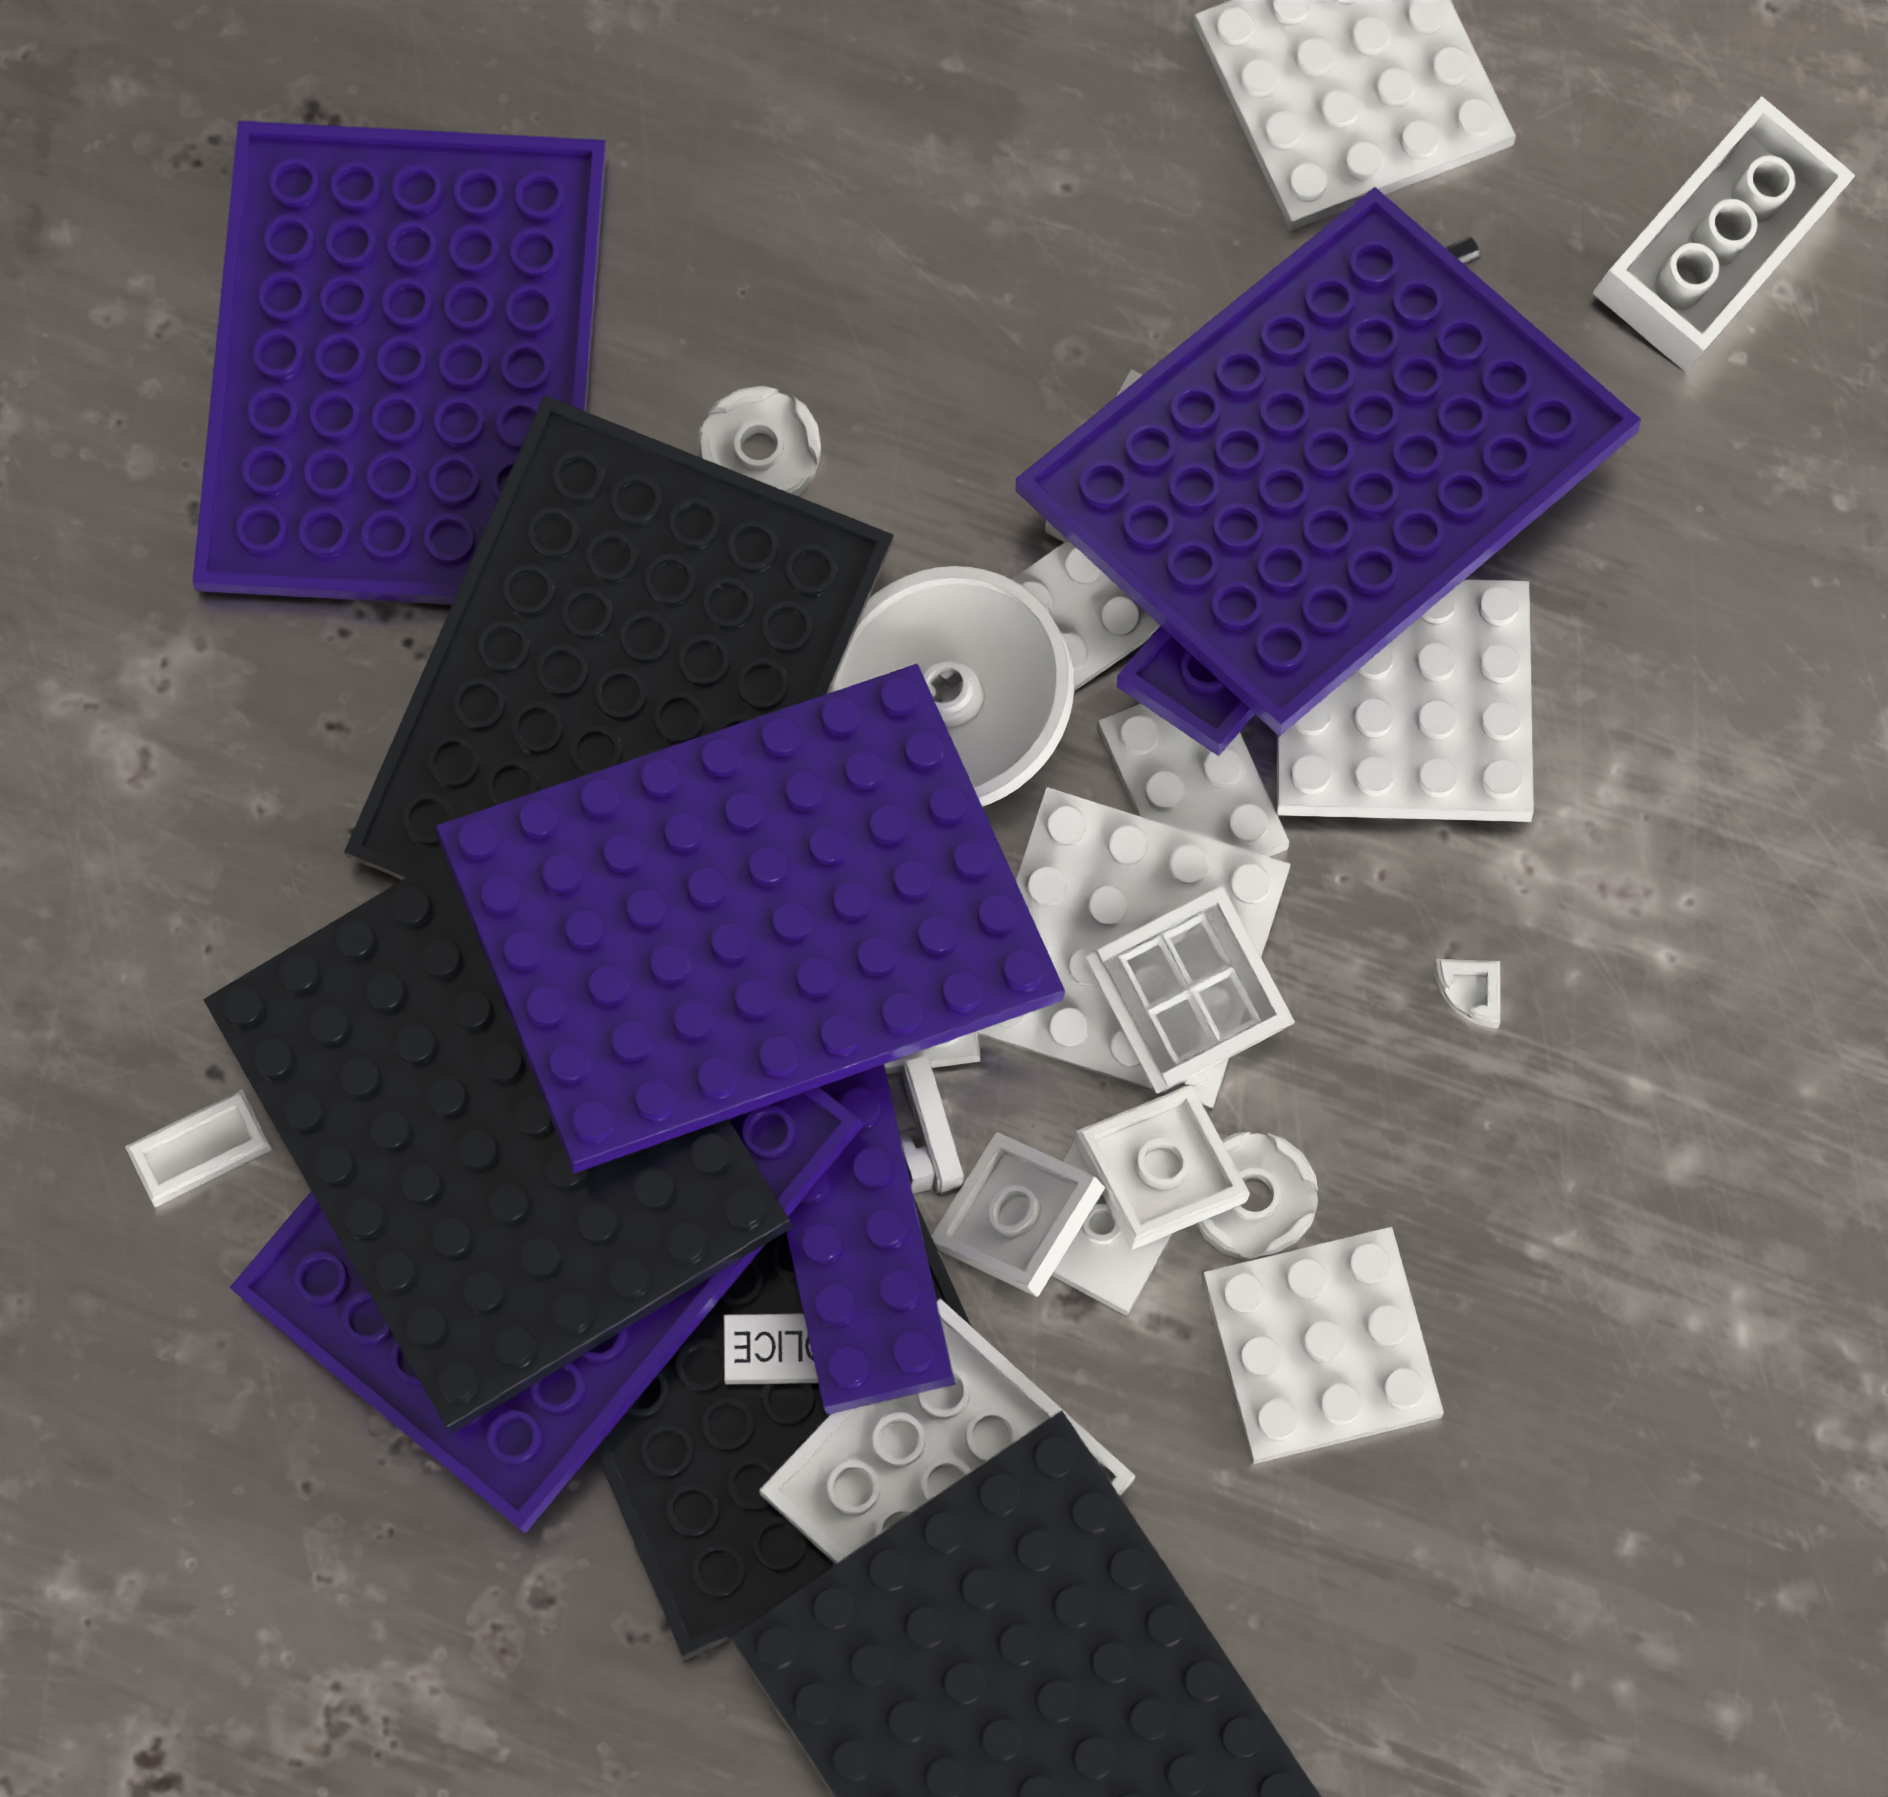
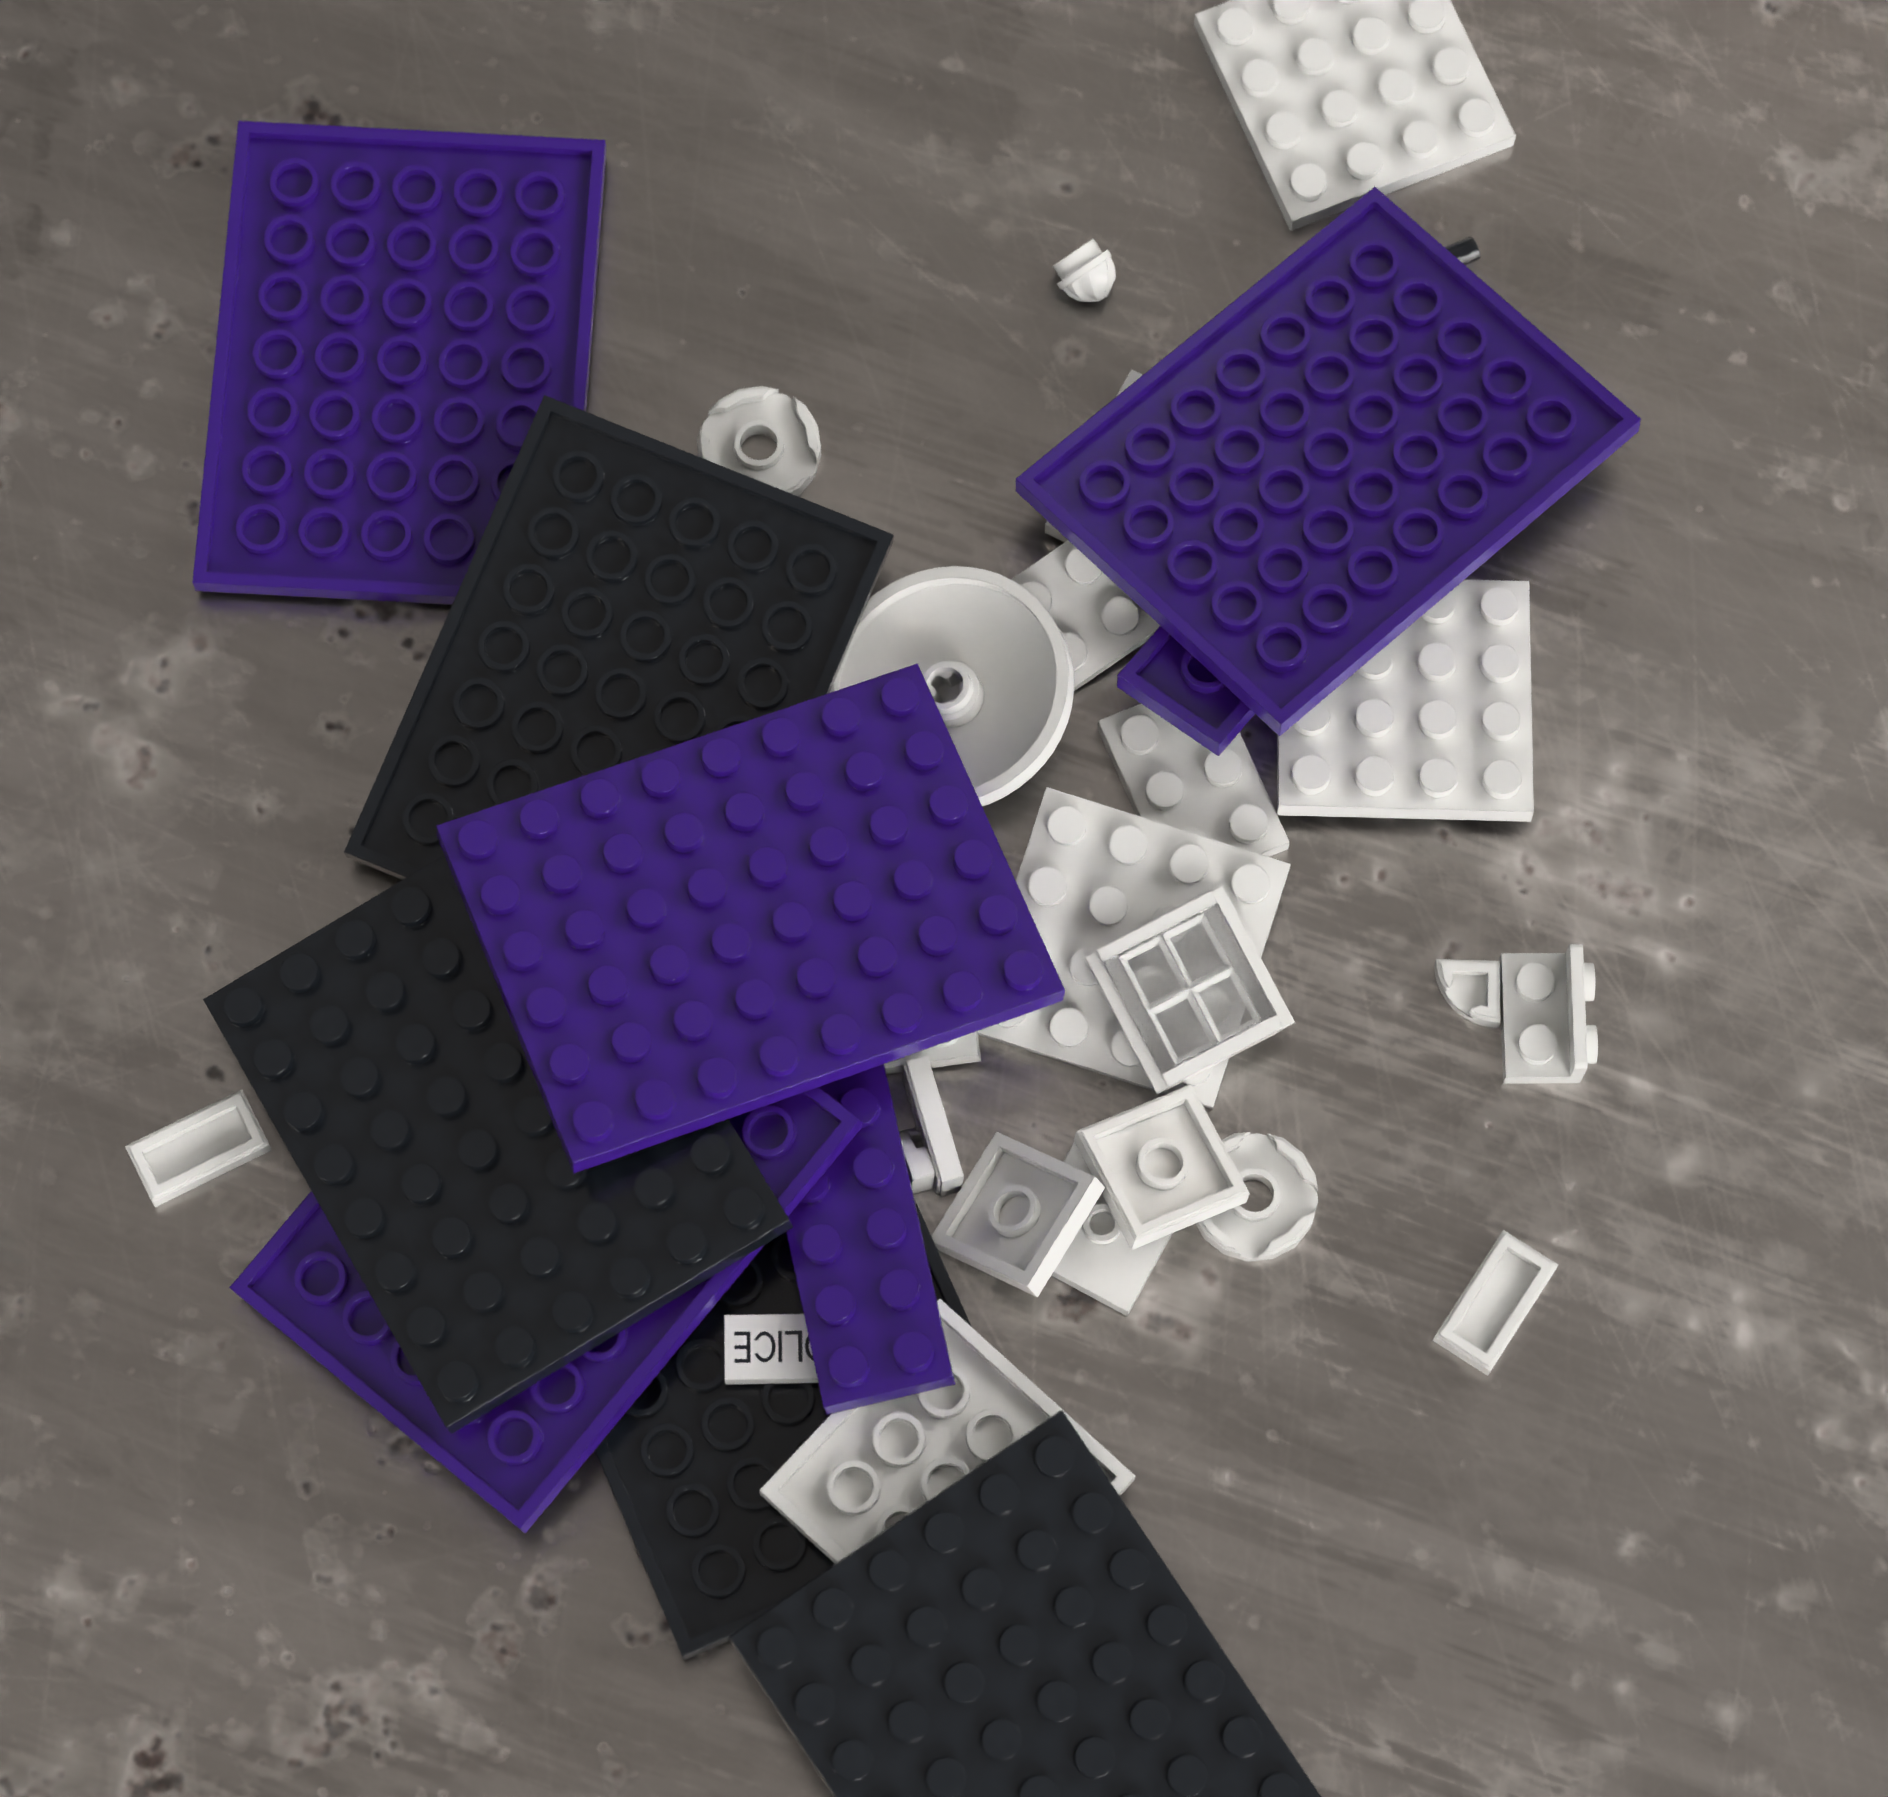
white plate [1202,1227,1444,1464] -> none
white brick [1592,96,1856,373] -> none
none -> white plate [1053,239,1116,302]
none -> white tile [1433,1230,1558,1376]
none -> white bracket [1499,944,1598,1084]

